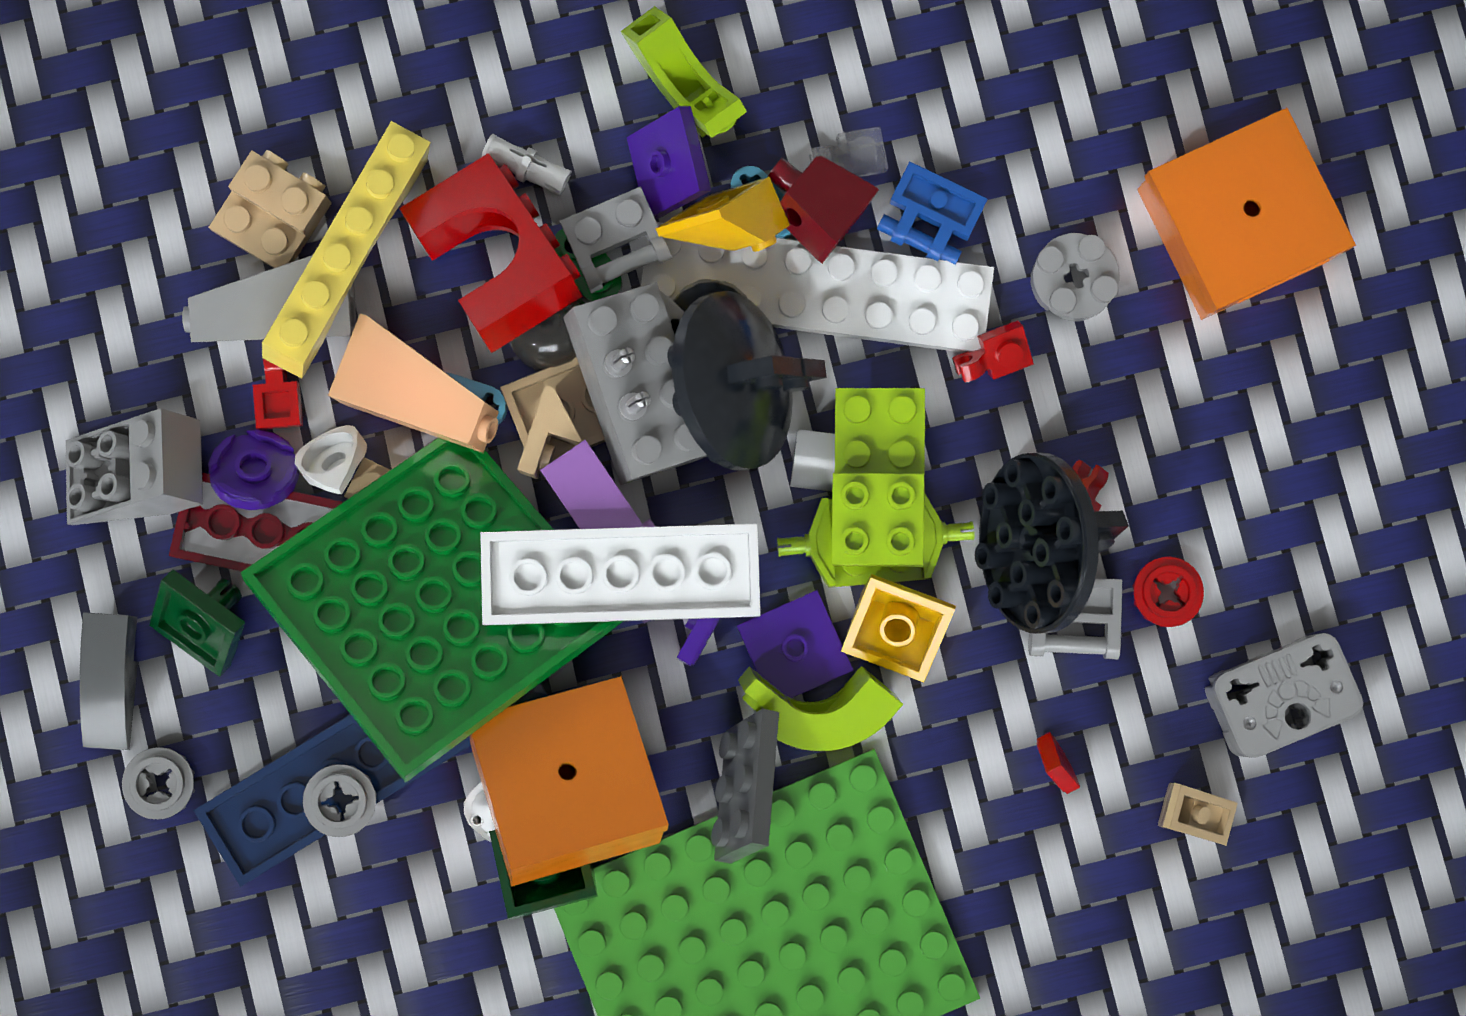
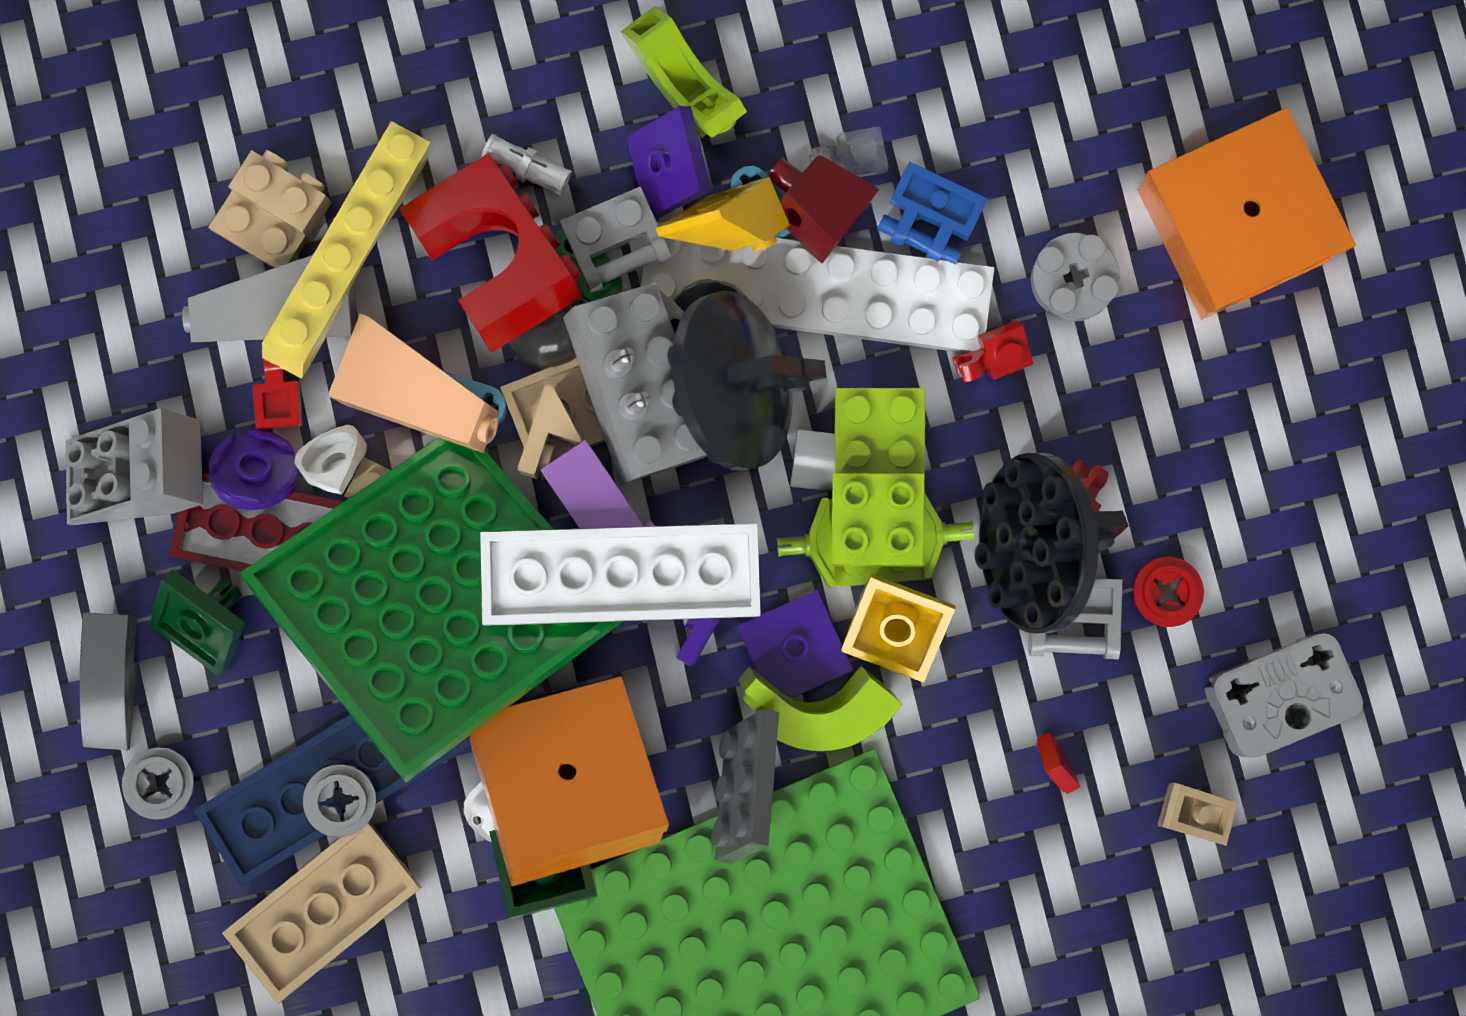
none -> tan plate [222,821,422,1004]

